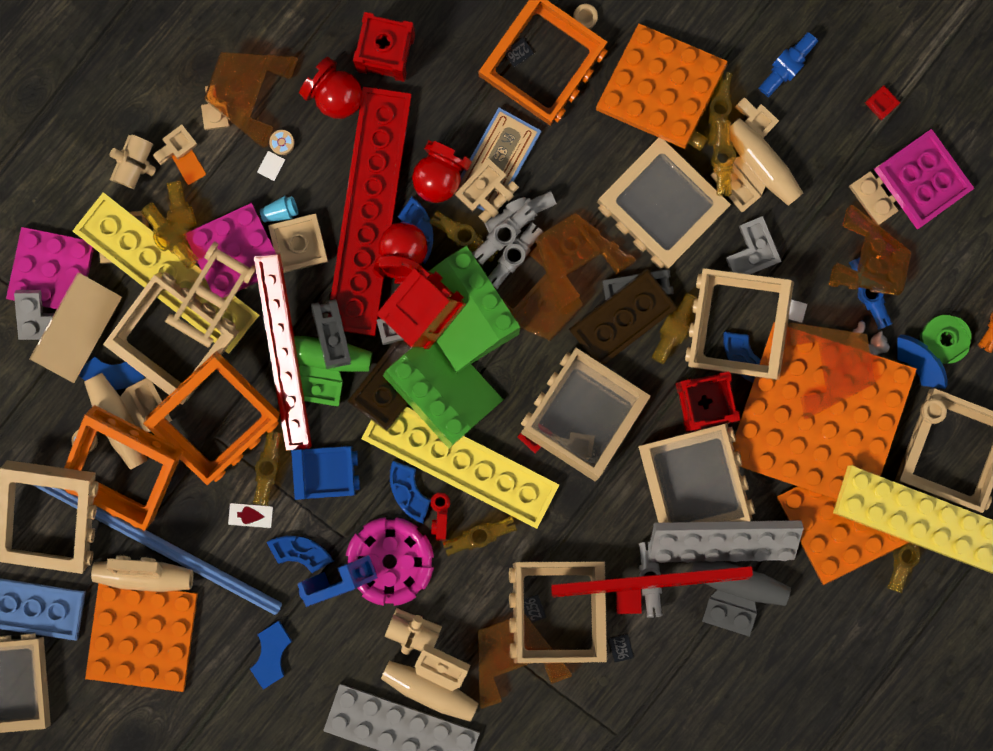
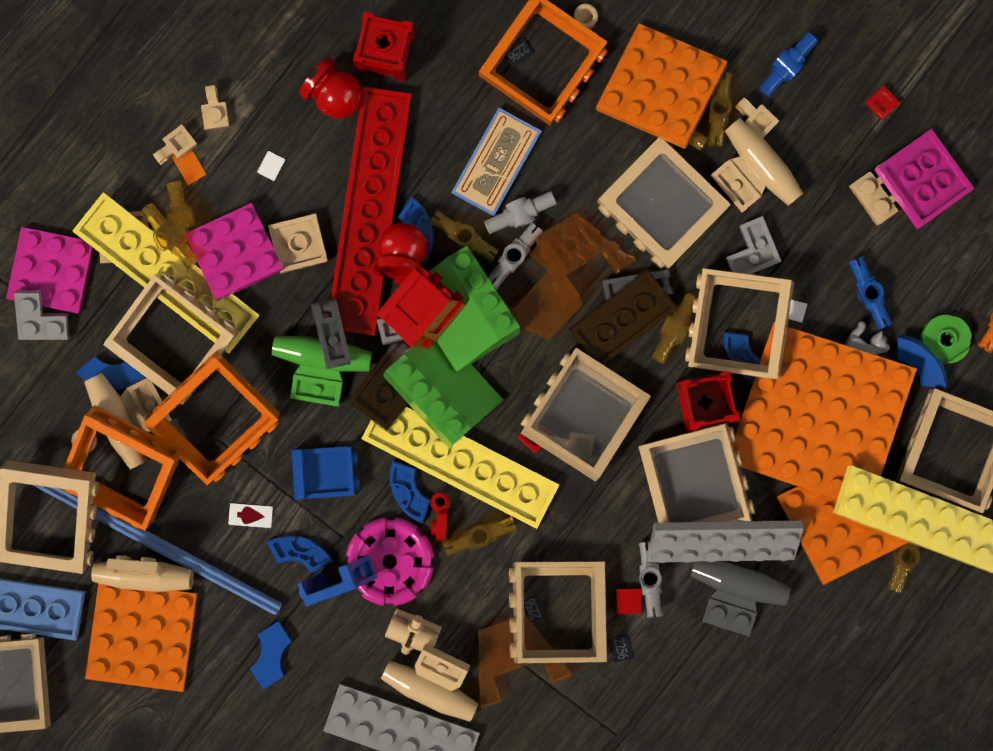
tan tile [29,273,122,383] -> none
tan pin [110,135,156,189] -> none
tan piece [165,241,256,348] -> none
clear orange wing [204,52,298,148] -> none
clear yellow pin [253,431,283,506] -> none
tile [254,253,312,450] -> none
medium azure cone [260,196,298,223] -> none
tan tile [269,130,295,155] -> none
red tile [412,140,472,203] -> none
tan plate [455,158,519,223] -> none
light grey pin [472,203,536,265] -> none
red tile [551,566,753,598] -> none
clear yellow pin [711,120,736,196] -> none
clear orange wing [788,323,875,419] -> none
clear orange wing [829,205,912,295] -> none
tan tile [920,399,947,424] -> none

